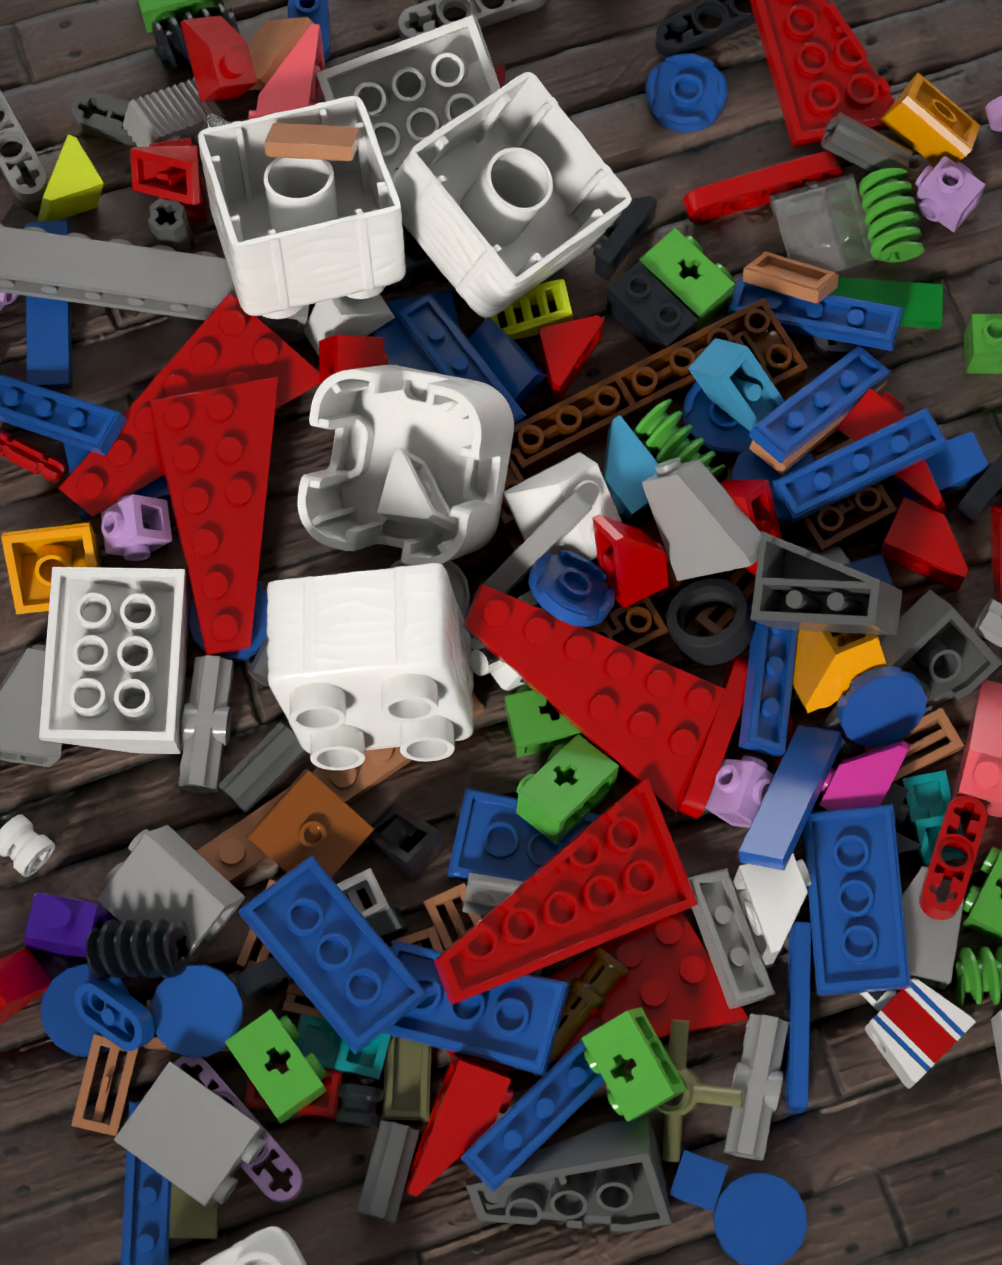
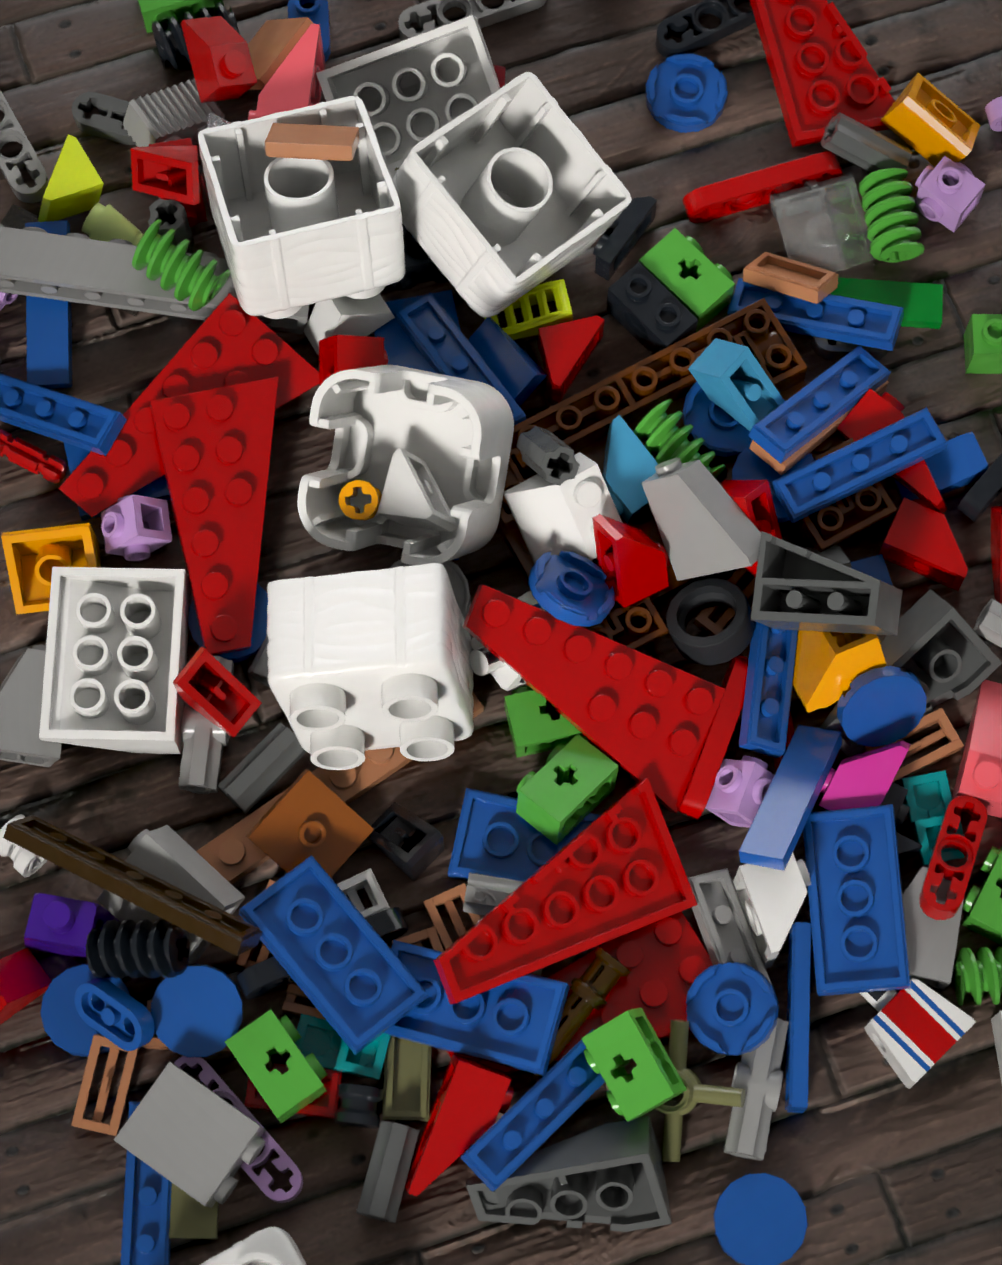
light grey beam [473,492,593,597] -> none
blue tile [669,1150,728,1212] -> none
none -> dark brown tile [3,815,262,956]
none -> yellowish green cone [82,202,144,246]
none -> bright green piece [132,219,230,311]
none -> red slope [173,647,262,737]
none -> light orange bush [339,480,382,521]
none -> dark grey axle [516,426,580,486]
none -> blue tile [686,962,779,1056]

